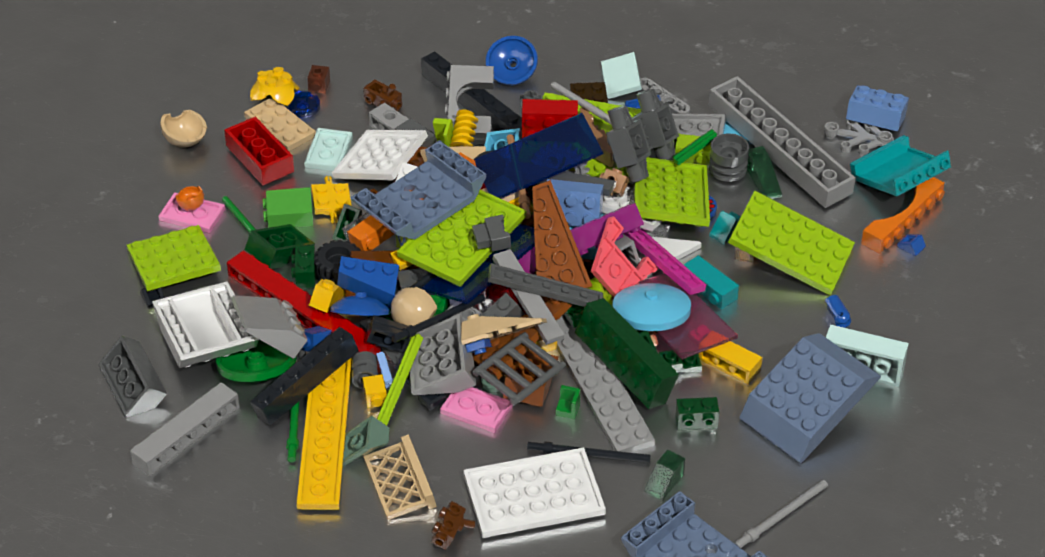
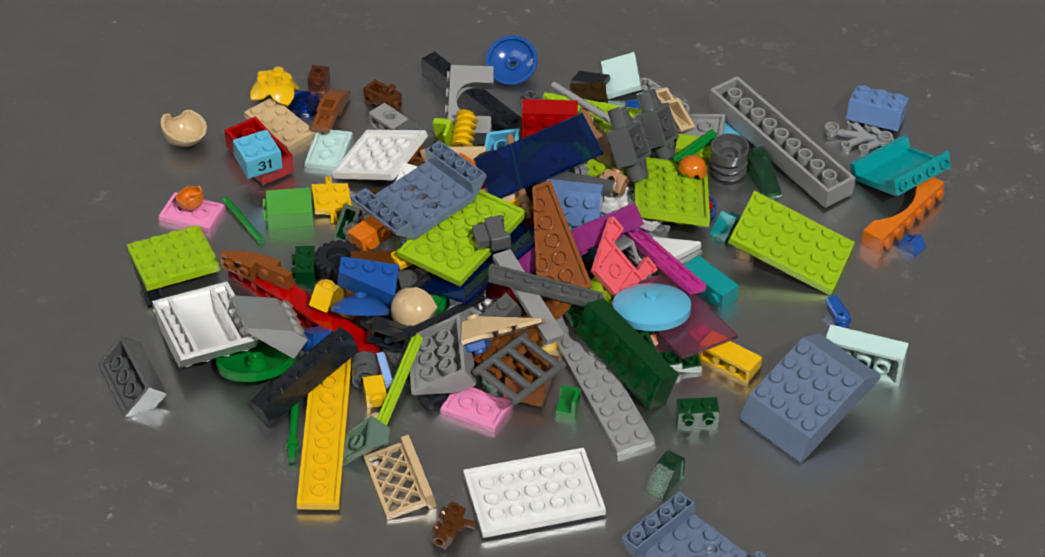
light grey brick [130,382,240,476] -> none
dark green slope [244,224,315,270] -> none
black bar [527,441,651,463] -> none
light grey bar [734,480,828,548] -> none
none -> dark orange slope [220,251,293,291]
none -> medium azure brick [233,130,282,179]
none -> dark orange slope [312,88,351,133]
none -> black tile [571,71,610,85]
none -> tan slope [655,87,695,132]
none -> orange hair [678,155,707,179]

